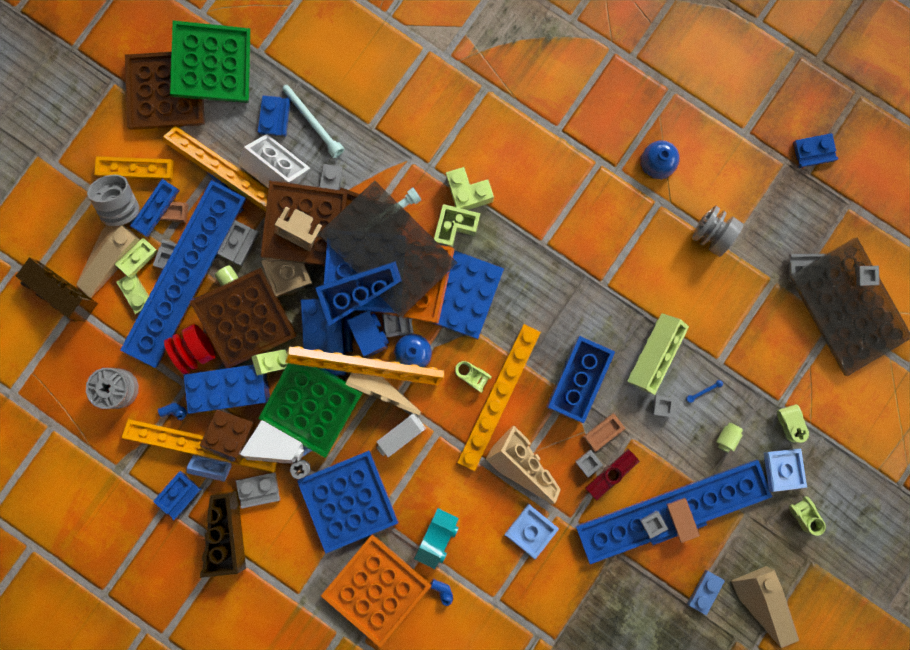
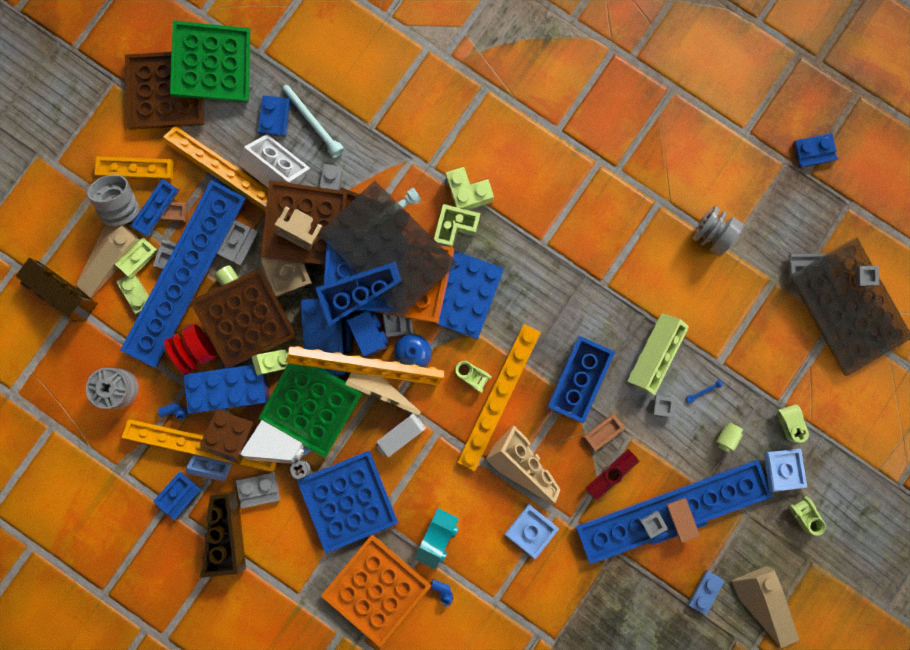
light grey plate [575,450,603,477] -> none
blue cylinder [641,140,680,179] -> none

